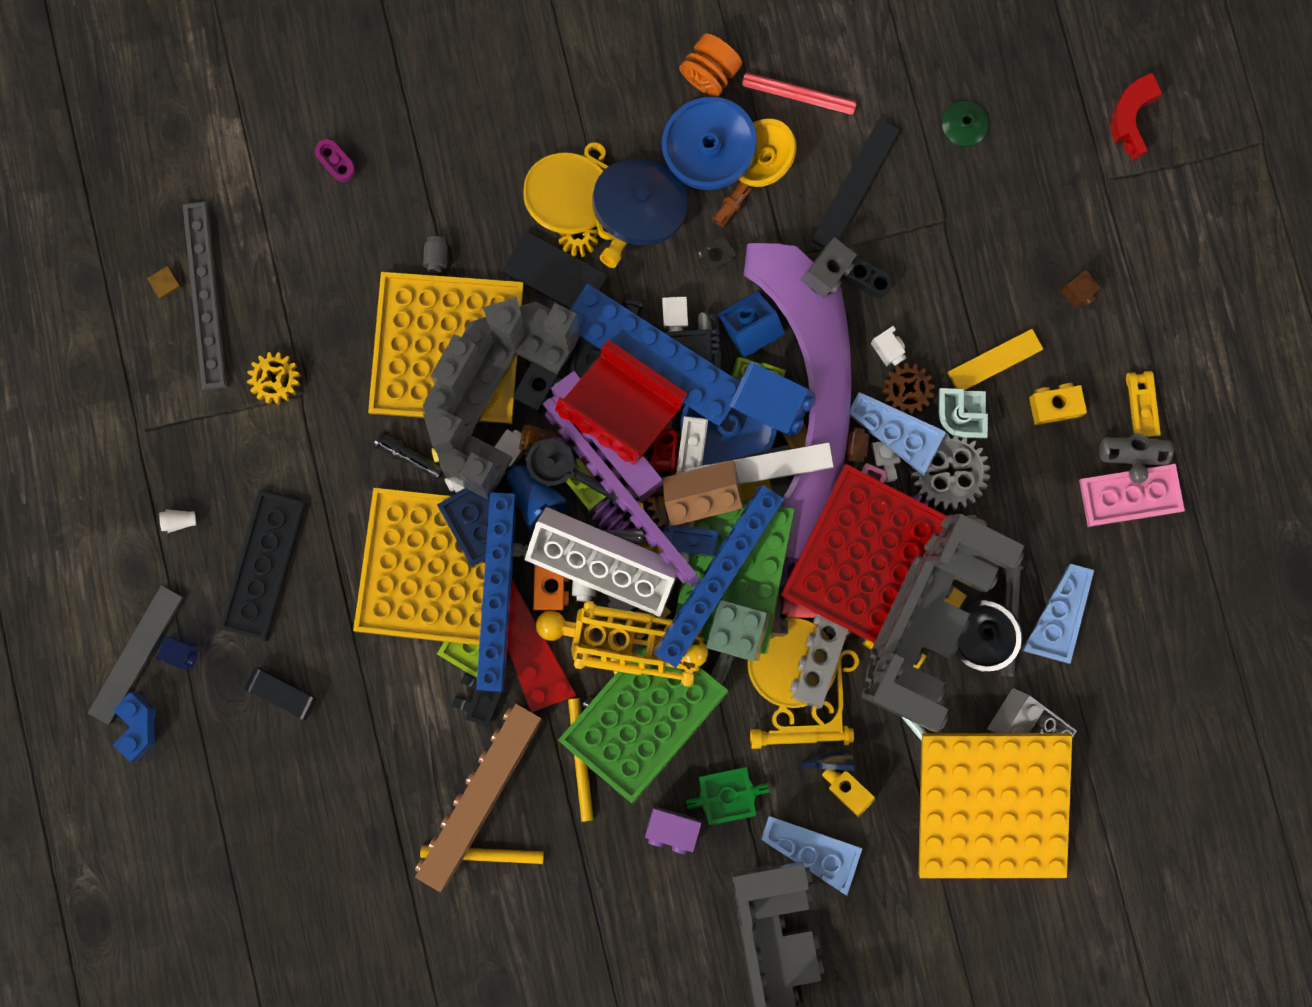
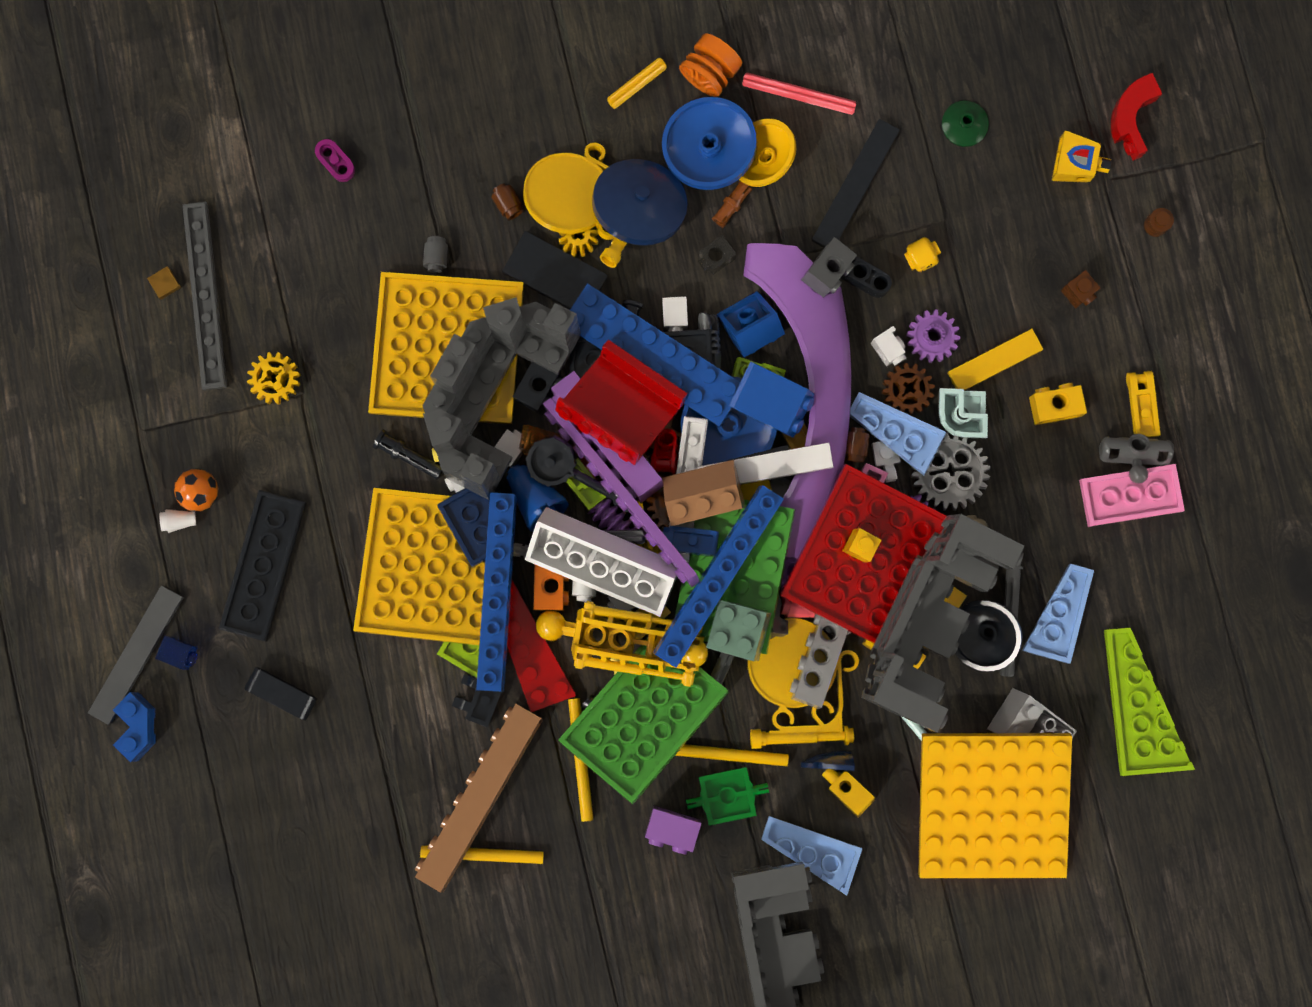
none -> orange piece [174,469,219,512]
none -> reddish brown brick [491,183,524,221]
none -> yellow axle [607,58,667,109]
none -> yellow piece [675,744,789,766]
none -> yellow brick [843,528,881,562]
none -> yellow head [904,237,941,272]
none -> medium lavender gear [906,310,960,363]
none -> yellow torso [1052,131,1111,182]
none -> lime wing [1104,628,1195,776]
none -> reddish brown brick [1144,208,1174,237]

